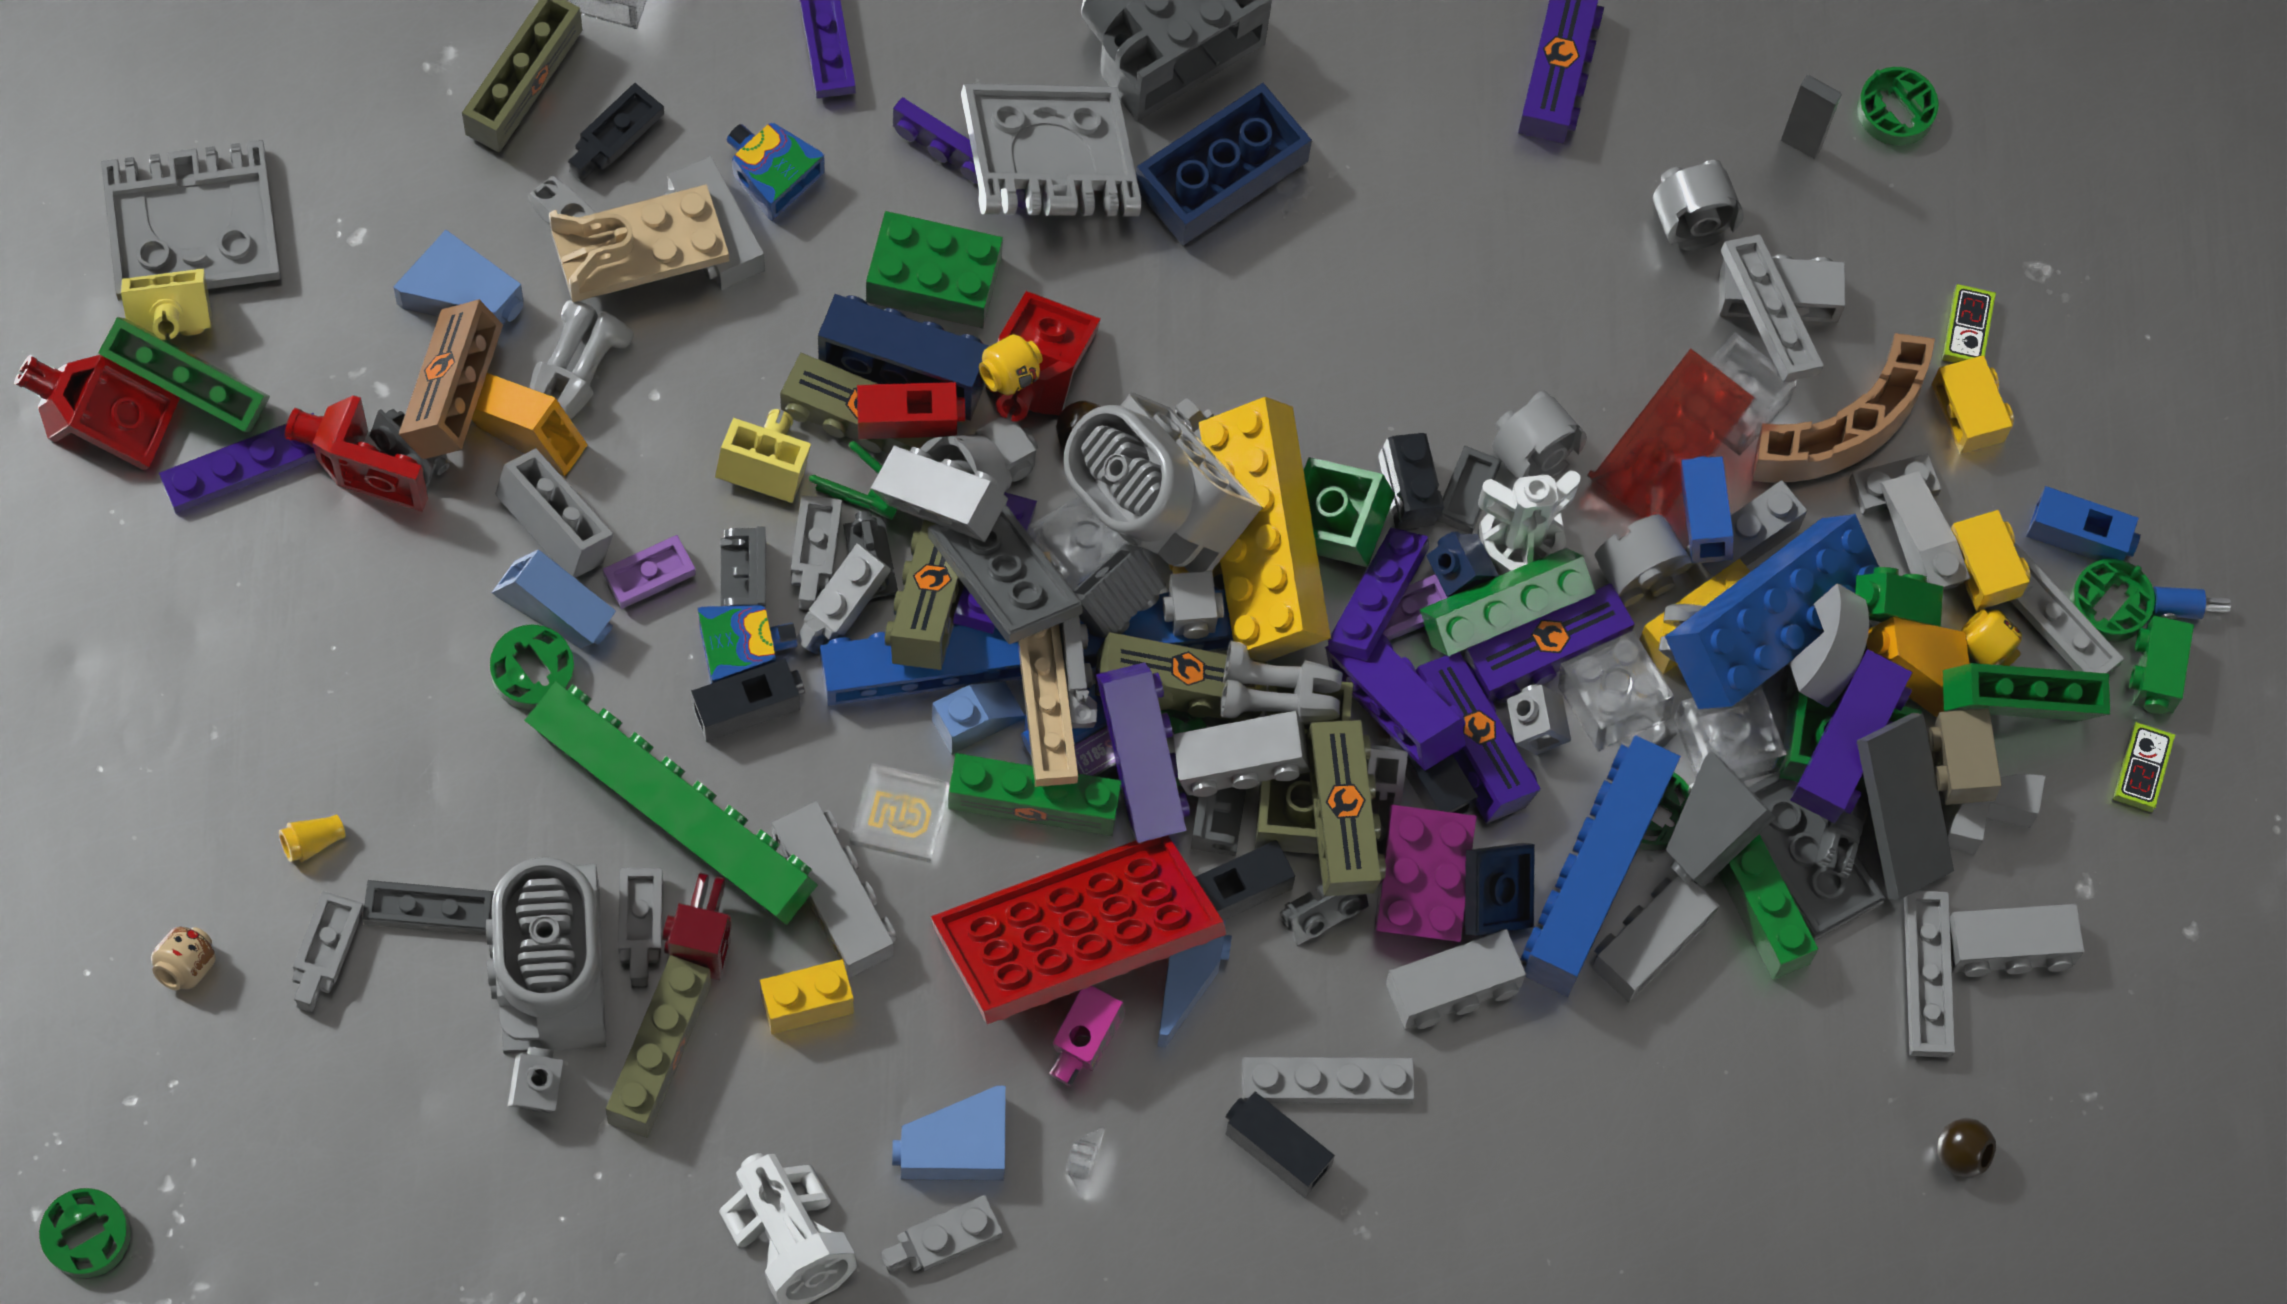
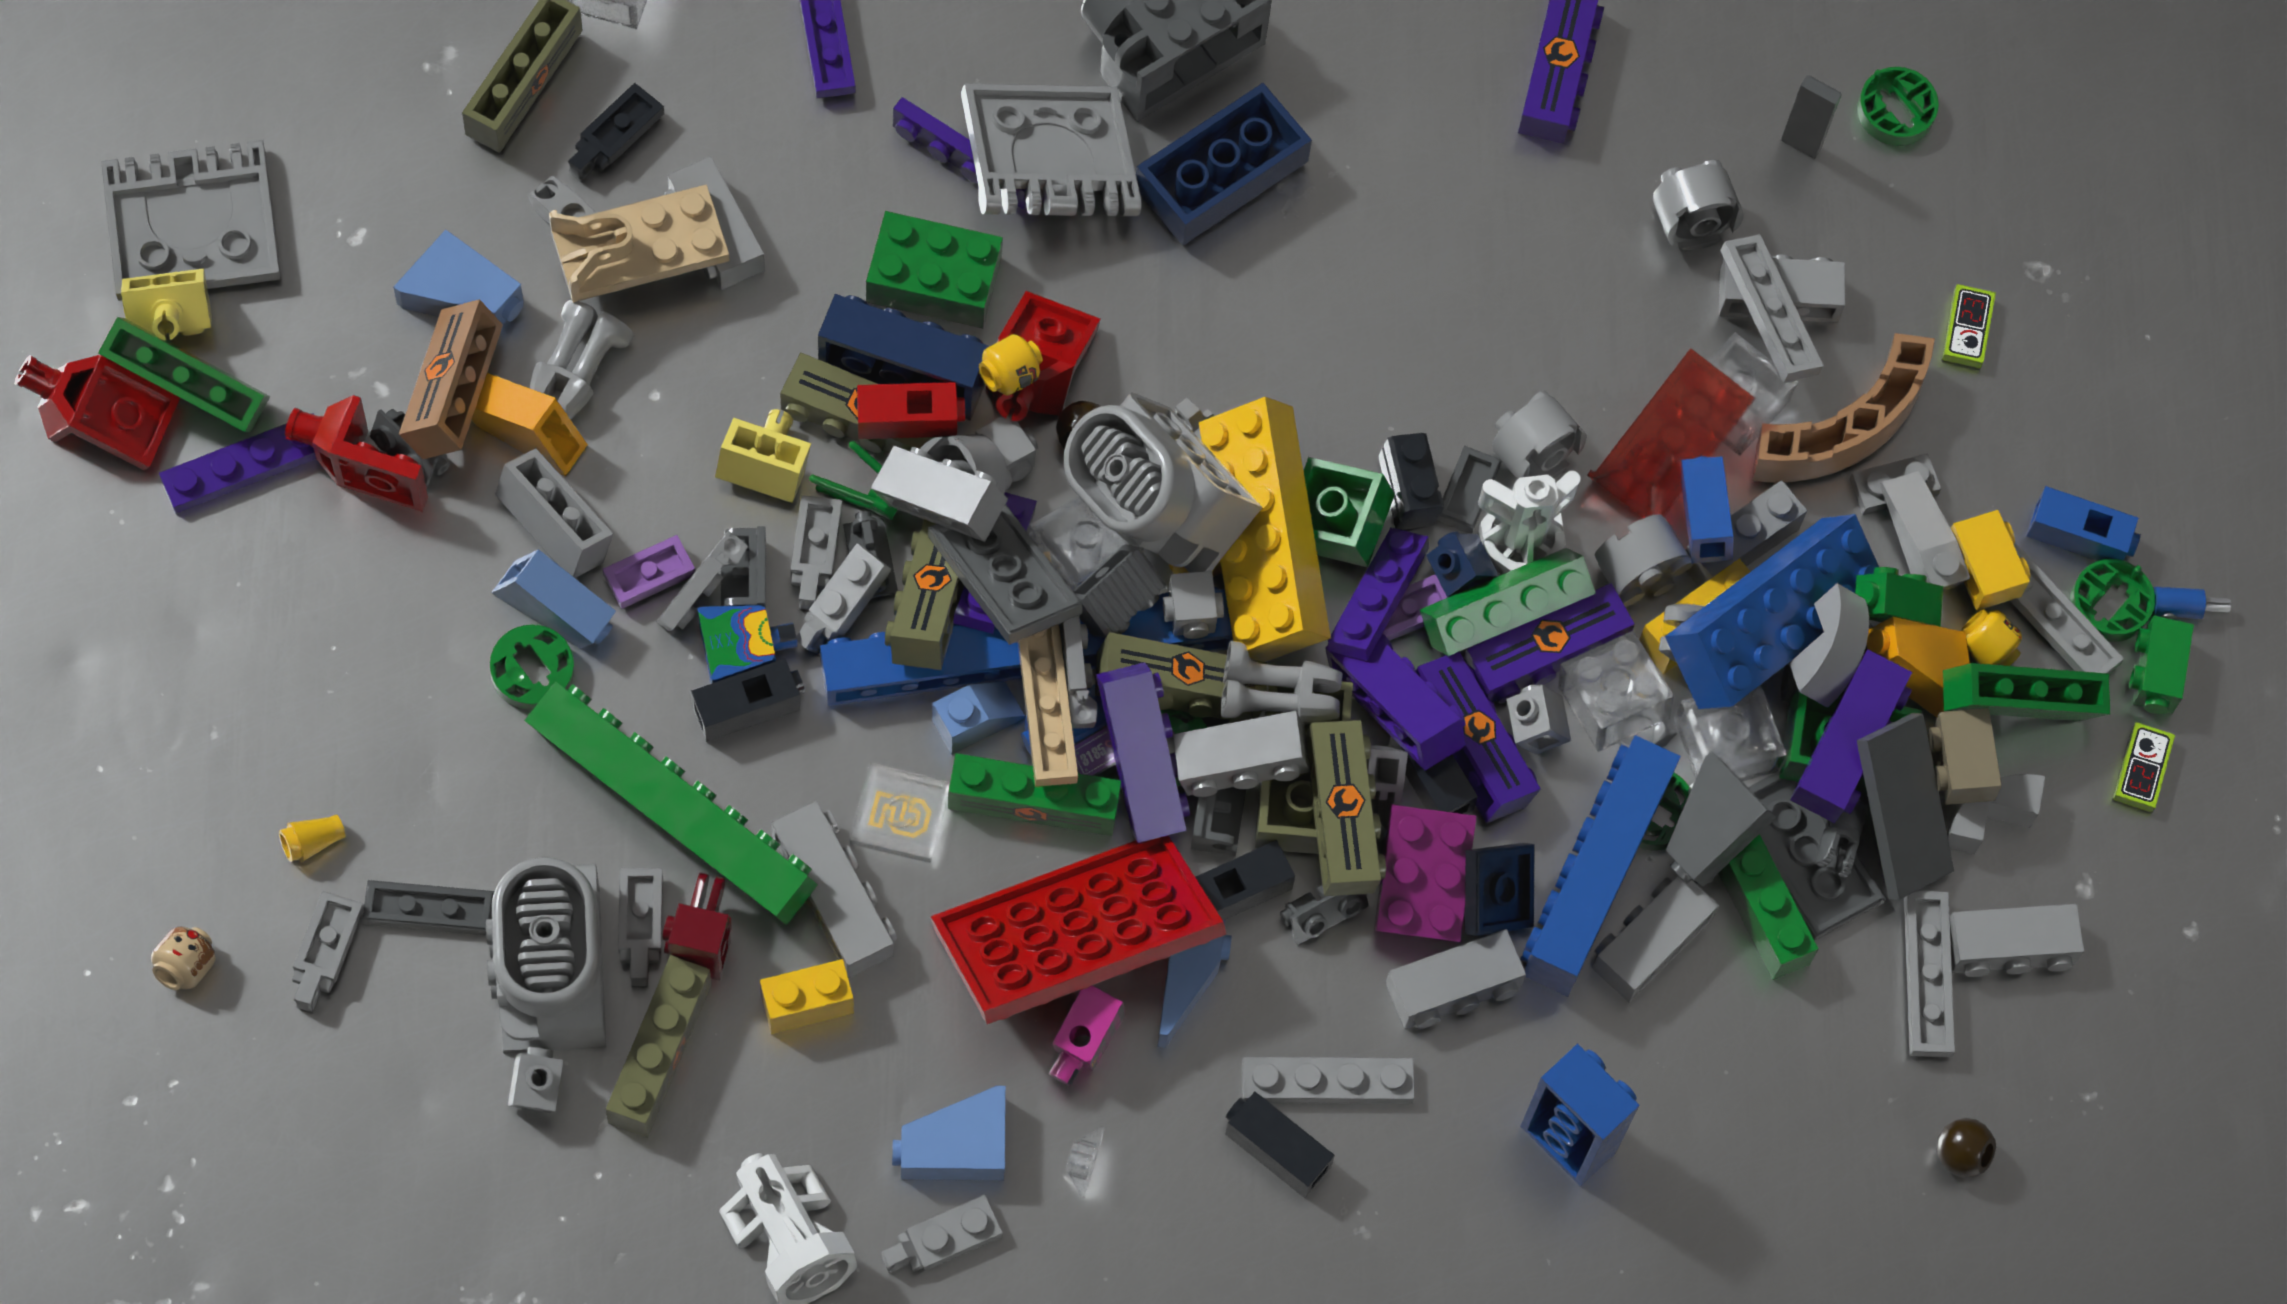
green piece [39,1188,131,1278] -> none
torso [727,123,825,221] -> none
yellow brick [1931,355,2014,454] -> none
none -> light grey hinge [656,531,748,632]
none -> blue brick [1520,1043,1640,1187]

